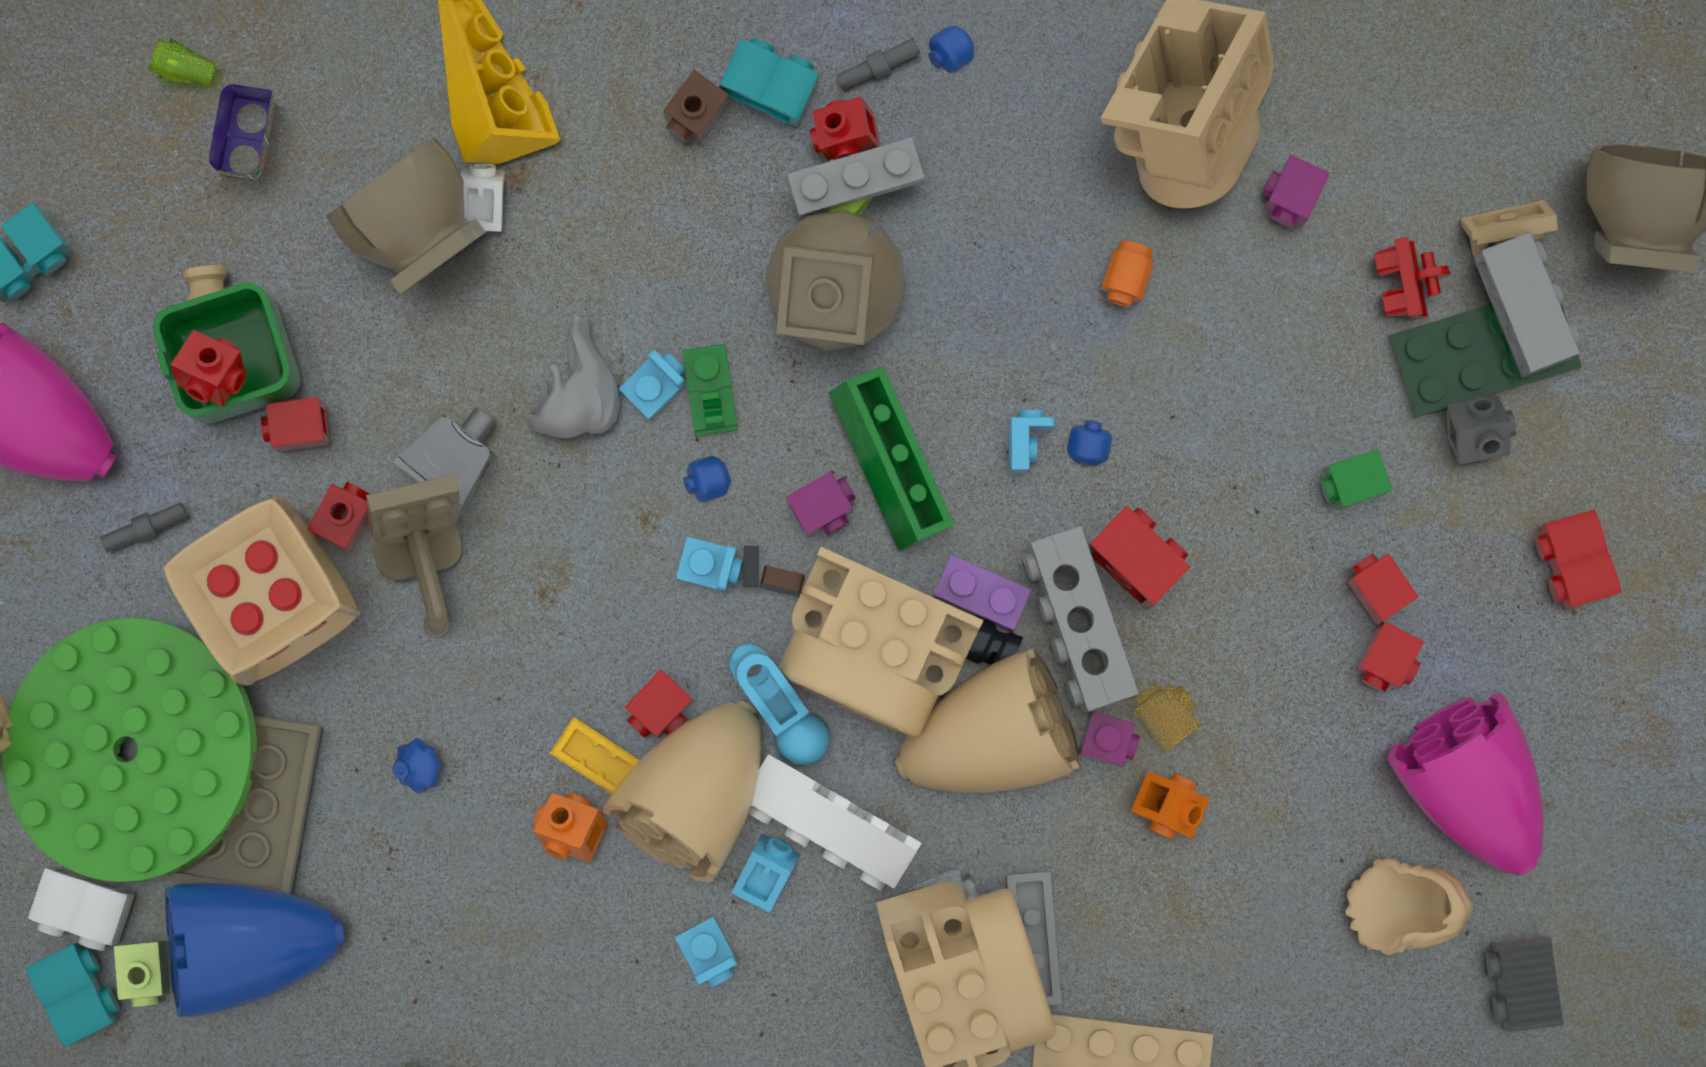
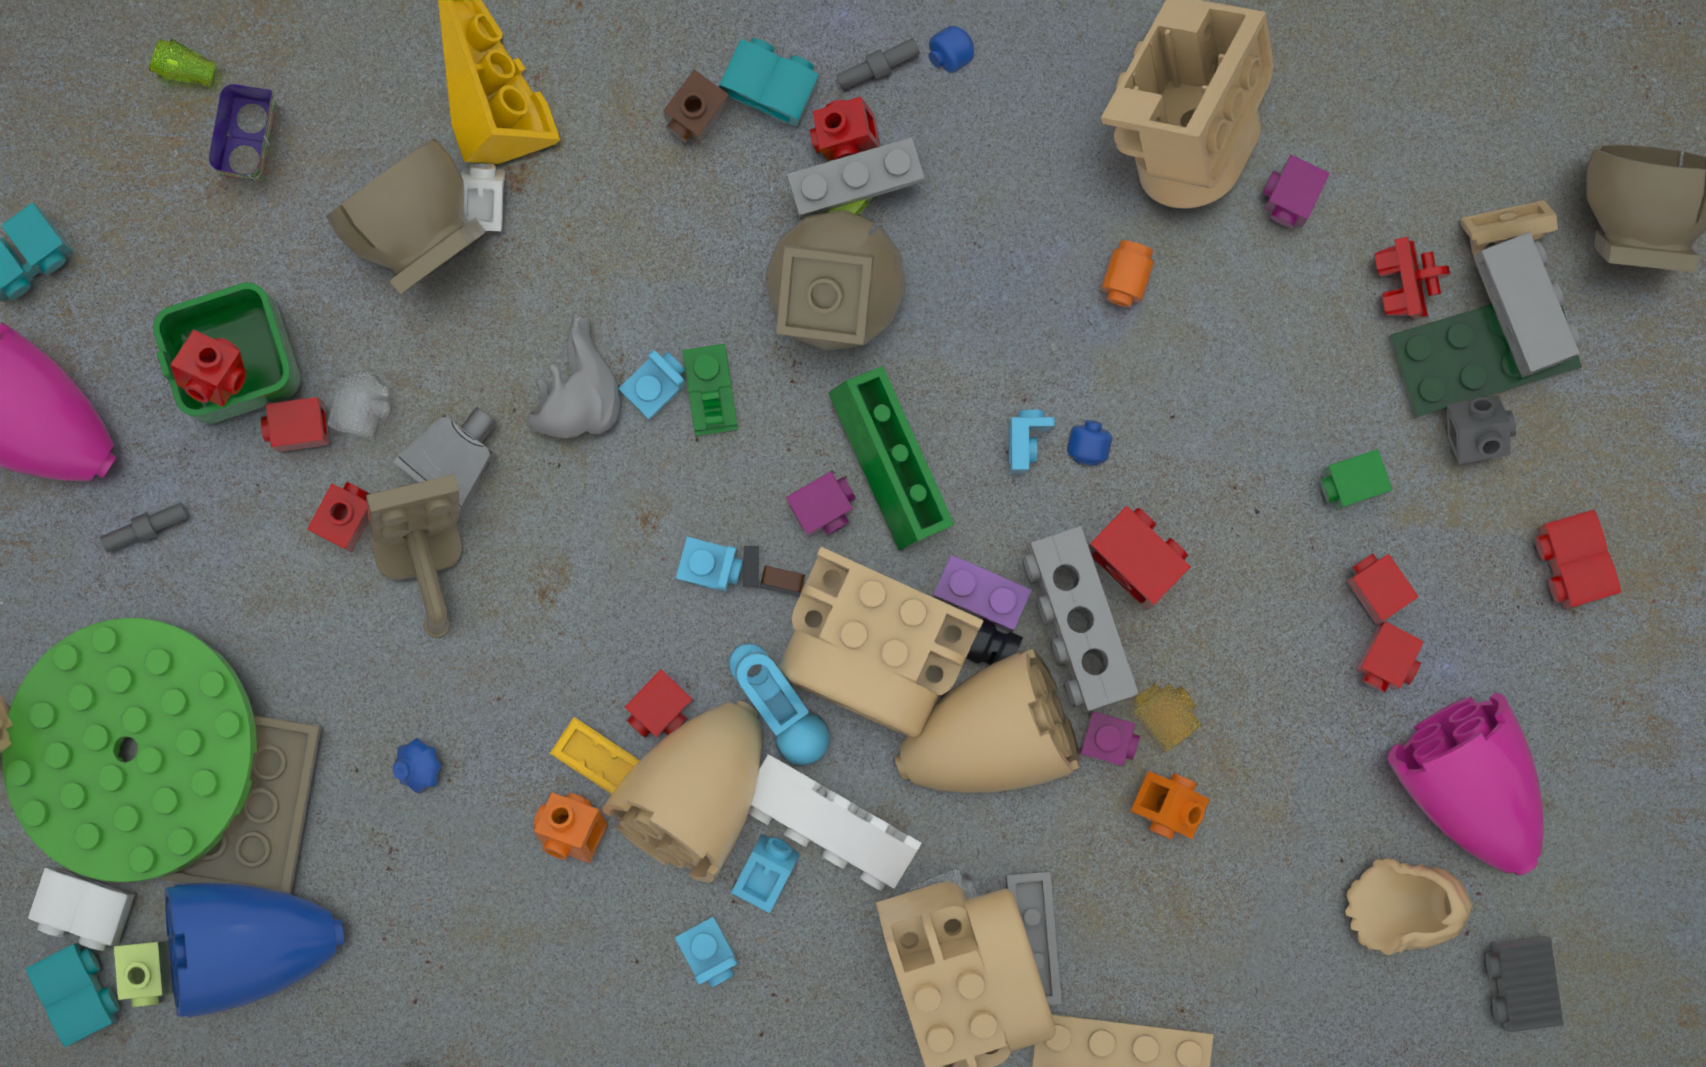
tan piece [163,496,361,686] -> none
tan wheel [183,265,227,301] -> none
blue piece [683,456,730,502] -> none
none -> clear brick [327,370,392,440]

